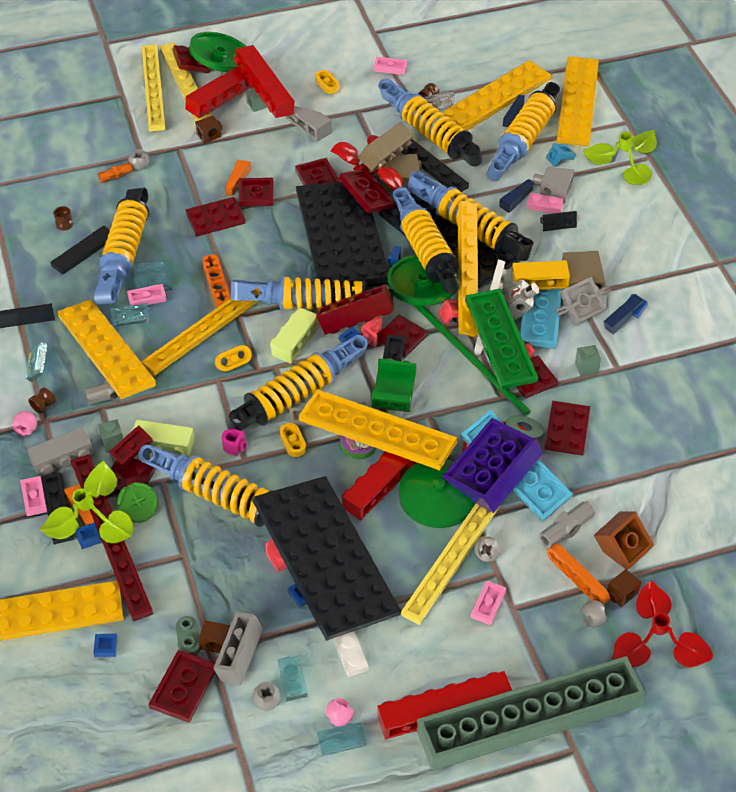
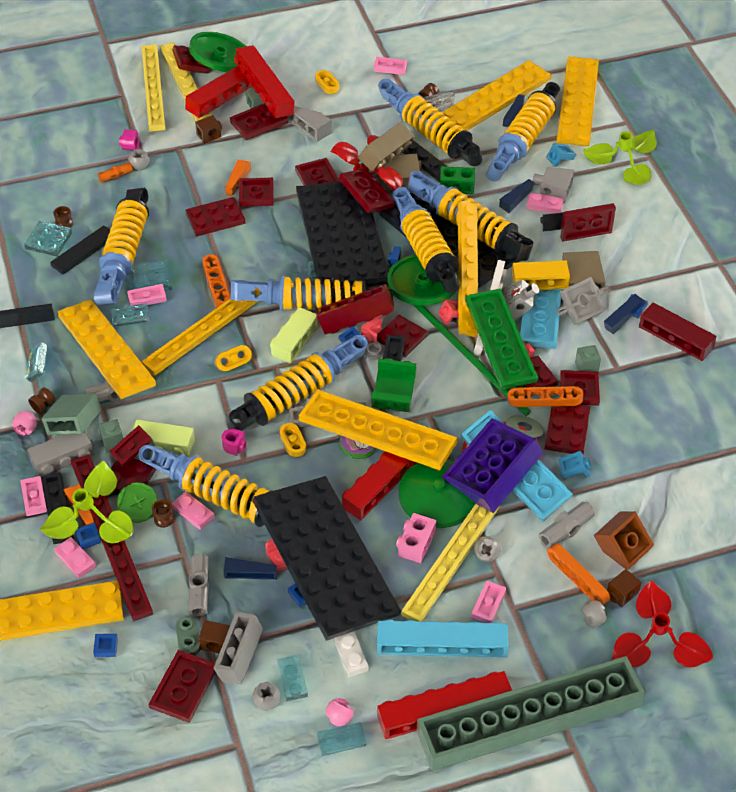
none -> clear light blue plate [24,221,72,257]
none -> sand green brick [42,393,101,435]
none -> bright pink plate [54,537,96,579]
none -> dark pink plate [119,129,140,150]
none -> reddish brown wheel [152,499,174,528]
none -> bright pink plate [171,492,215,530]
none -> light grey piece [188,553,209,617]
none -> dark blue piece [224,557,277,580]
none -> dark red plate [229,103,288,140]
none -> light grey plate [365,342,384,360]
none -> medium azure brick [377,620,509,658]
none -> bright pink brick [396,513,436,564]
none -> green brick [440,166,475,194]
none -> orange beam [508,386,583,407]
none -> dark azure bracket [558,451,592,479]
none -> dark red plate [560,203,616,242]
none -> dark red plate [560,370,600,406]
none -> dark red brick [639,302,717,361]

